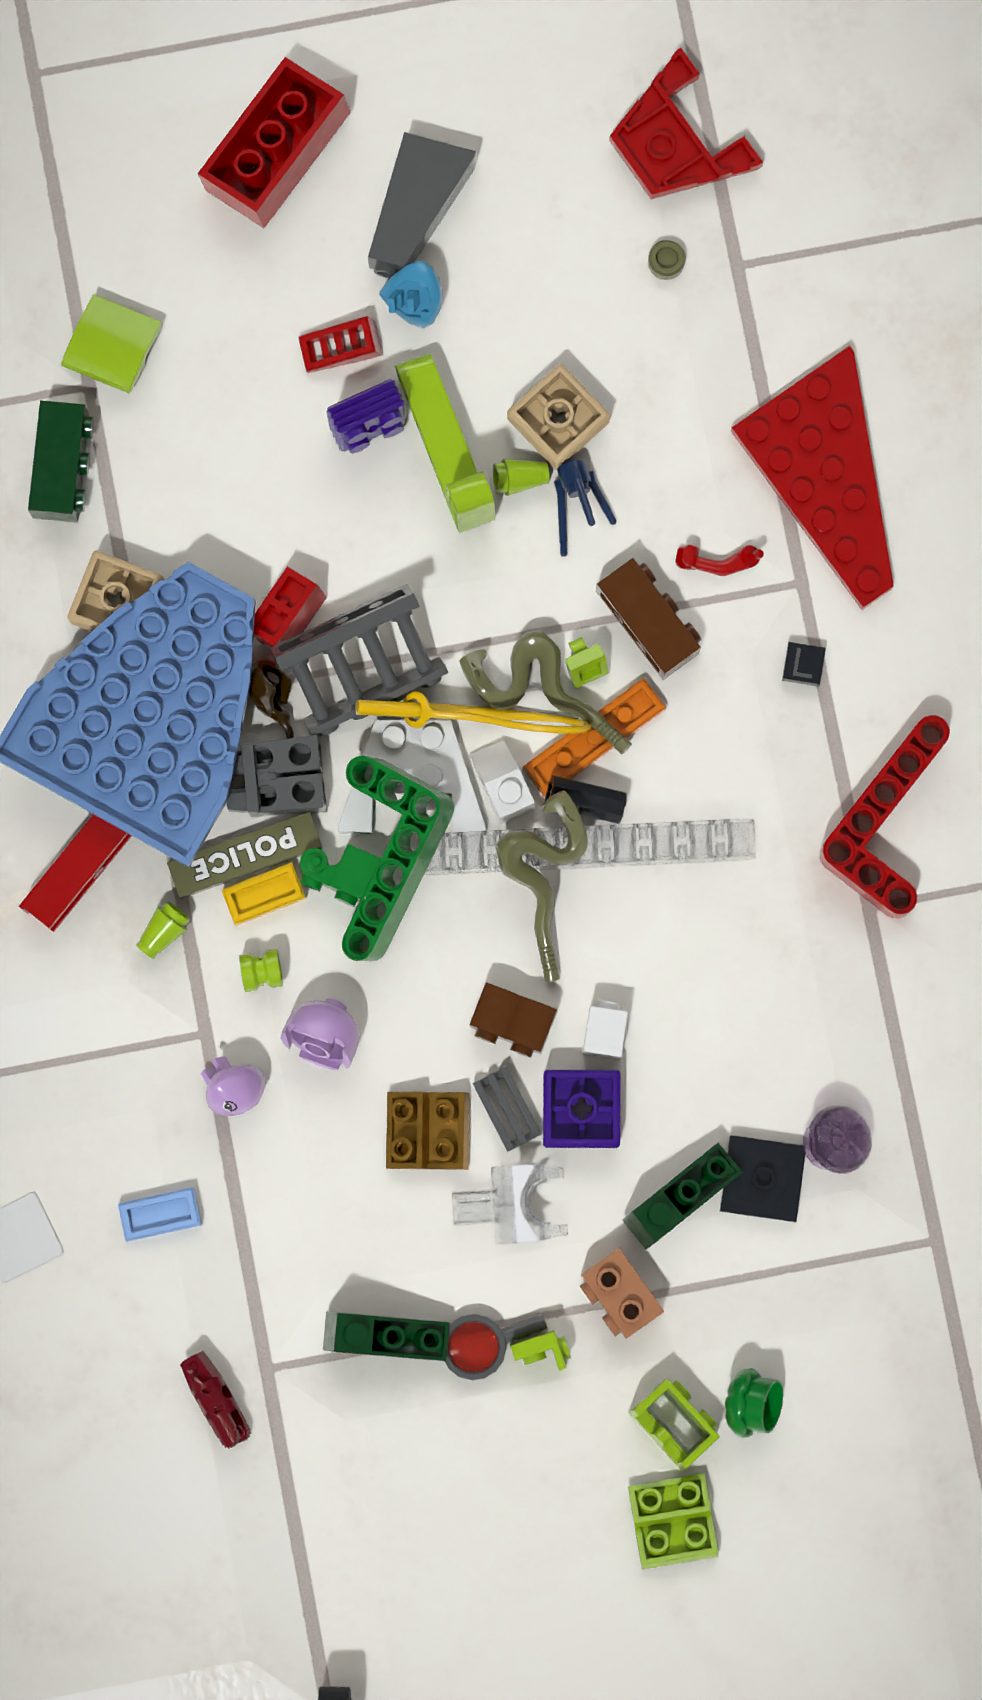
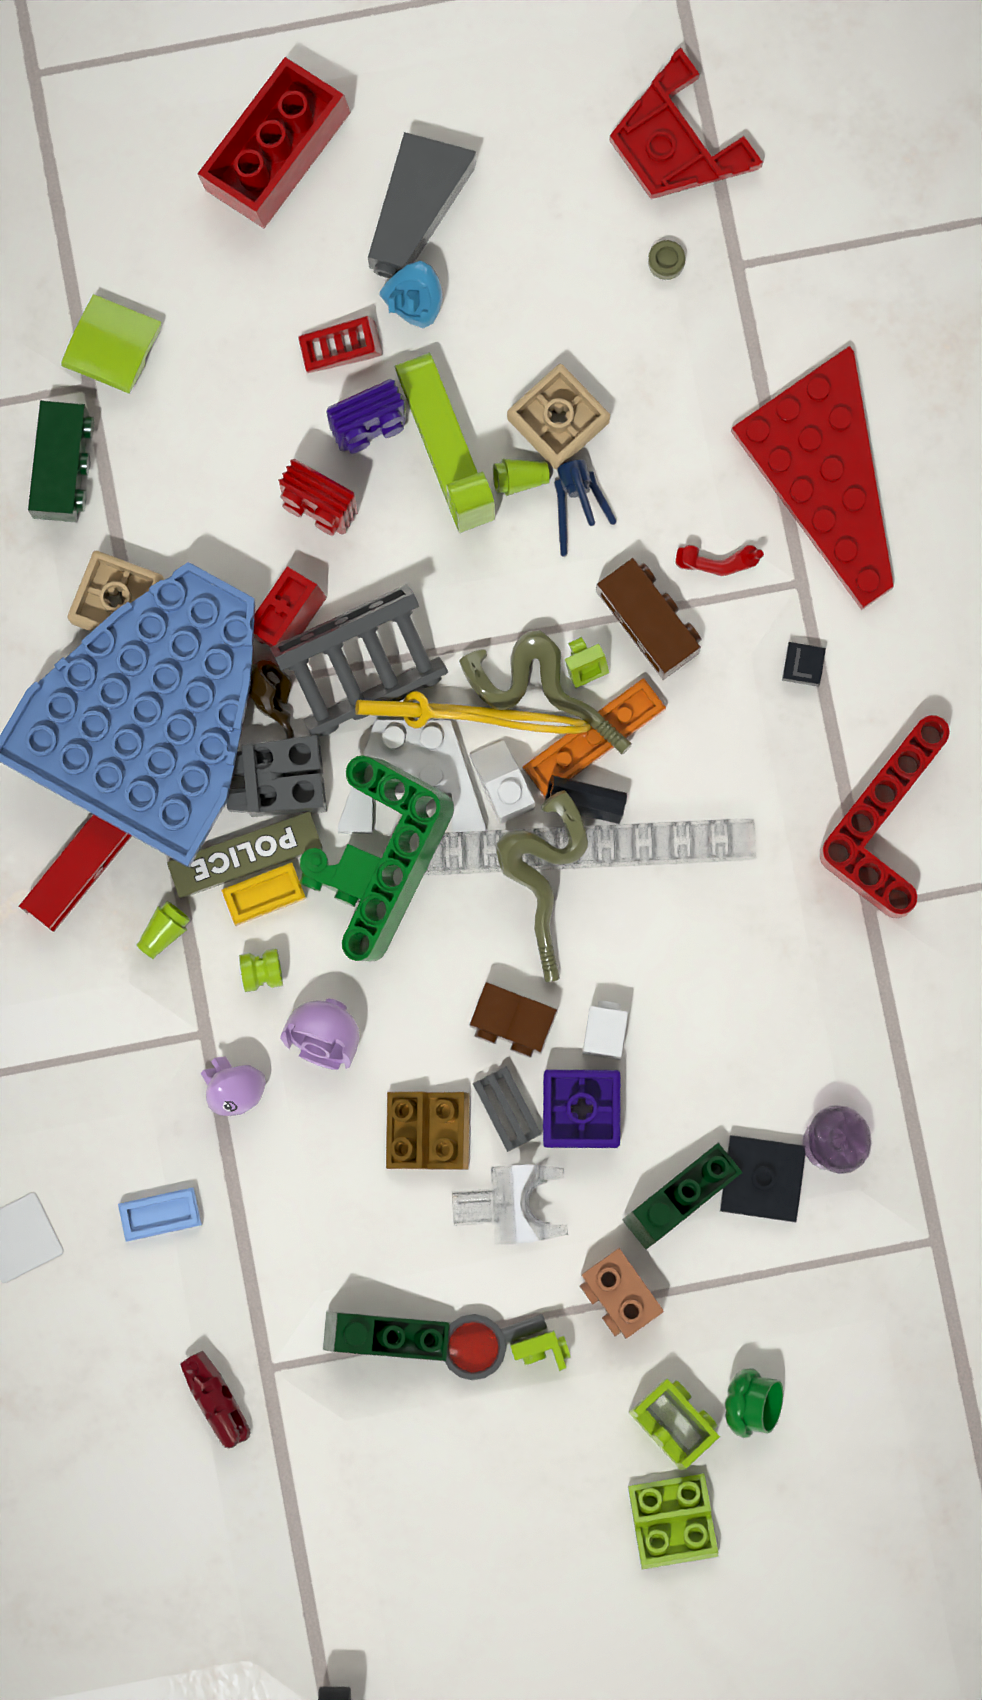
none -> red brick [278,459,358,536]

